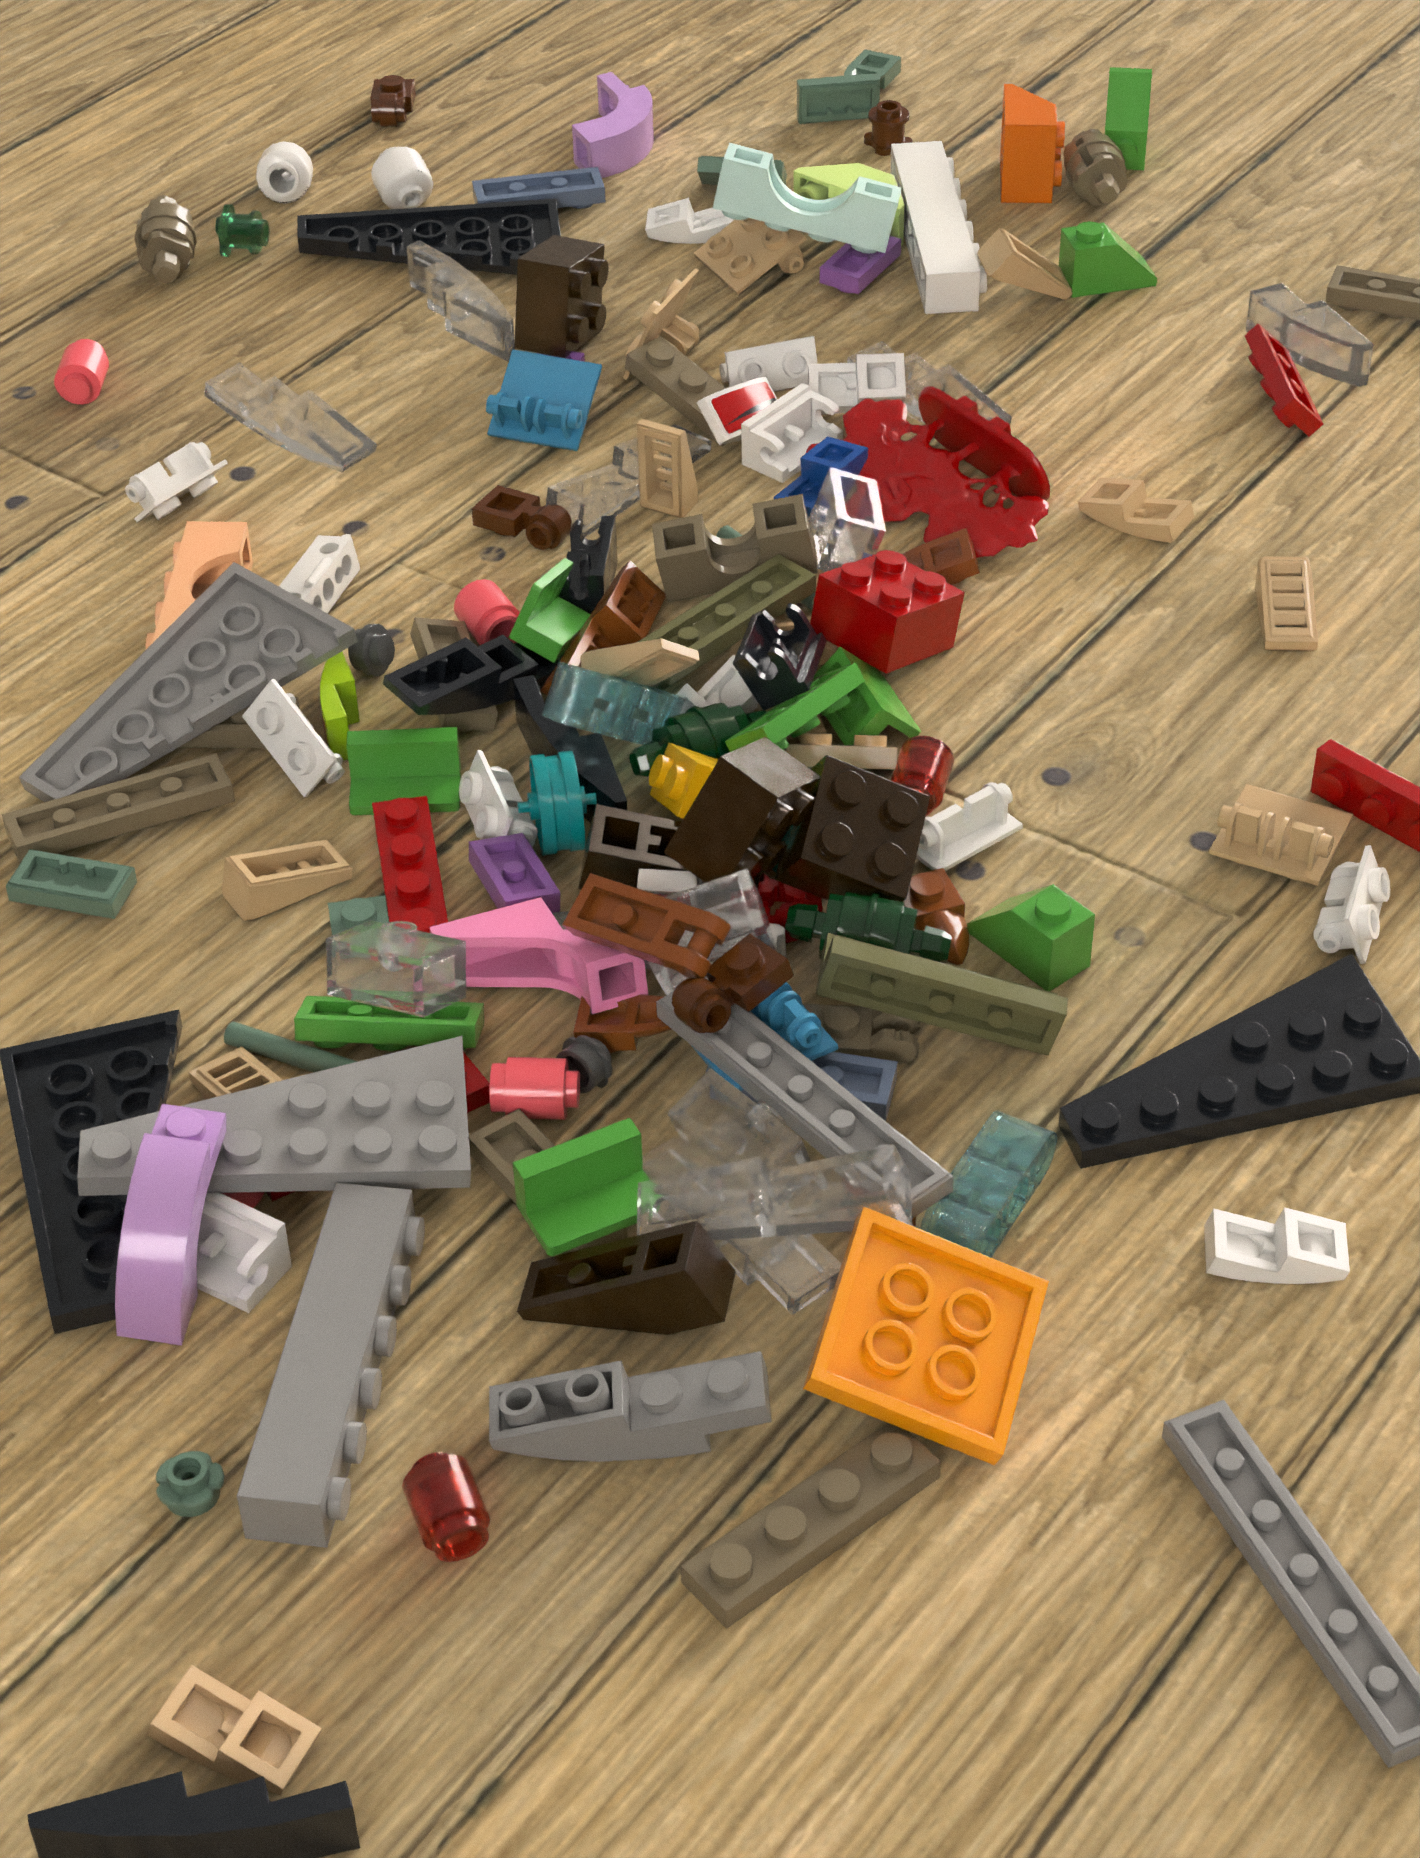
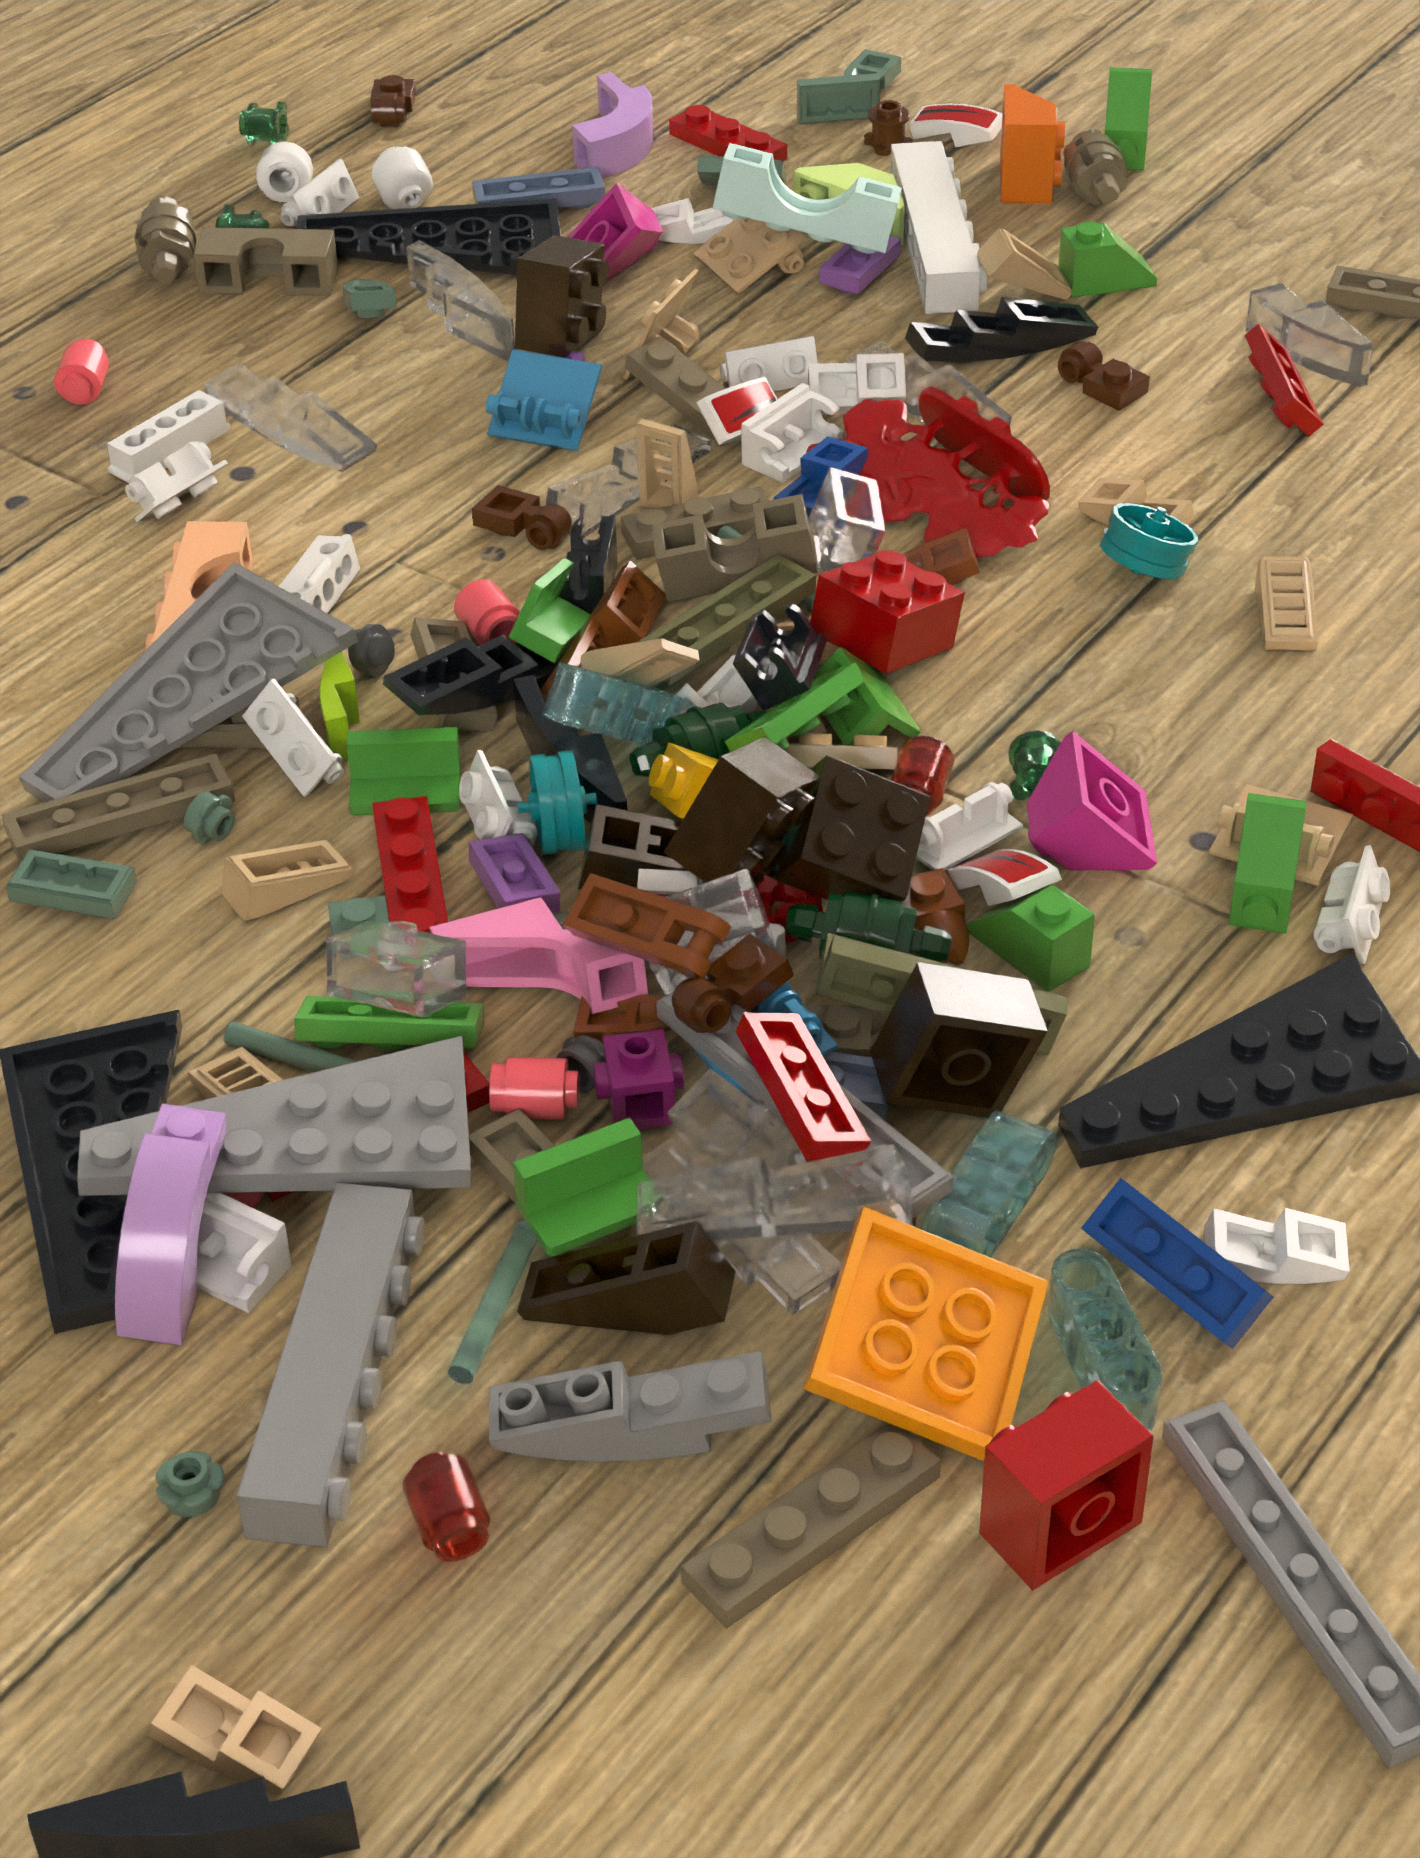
none -> white piece [107,390,231,483]
none -> sand green plate [184,792,235,845]
none -> dark tan arch [193,227,338,296]
none -> clear green brick [239,101,289,145]
none -> white hinge [280,158,359,227]
none -> sand green plate [343,279,396,318]
none -> clear light blue bar [448,1221,538,1384]
none -> dark pink slope [568,182,663,280]
none -> magenta brick [593,1029,684,1129]
none -> dark tan plate [620,486,769,559]
none -> red plate [669,105,787,162]
none -> red plate [735,1012,871,1161]
none -> dark brown brick [870,962,1048,1119]
none -> black slope [905,297,1098,362]
none -> white slope [908,103,1002,147]
none -> white slope [947,849,1062,906]
none -> red brick [979,1380,1154,1591]
none -> clear green brick [1008,730,1061,800]
none -> dark pink slope [1027,731,1157,871]
none -> clear light blue beam [1048,1248,1163,1431]
none -> reddish brown plate [1058,341,1150,411]
none -> blue plate [1081,1178,1274,1349]
none -> teal wheel [1100,503,1198,579]
none -> bright green slope [1229,793,1307,934]

